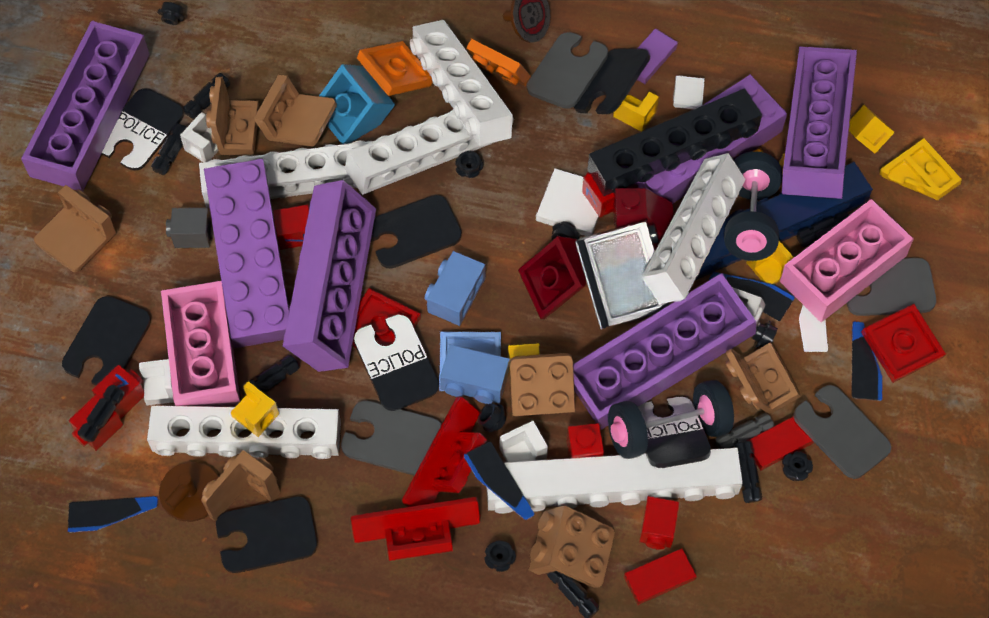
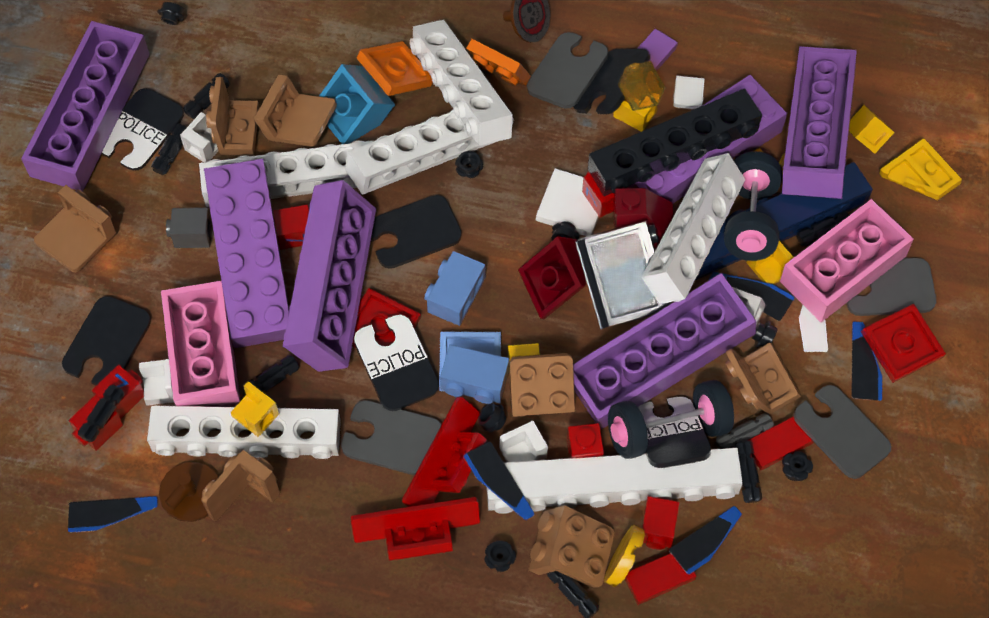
black piece [216,497,317,573] -> none
none -> yellow tile [604,525,645,587]
none -> clear yellow brick [618,61,666,111]
none -> black sticker [669,506,742,574]

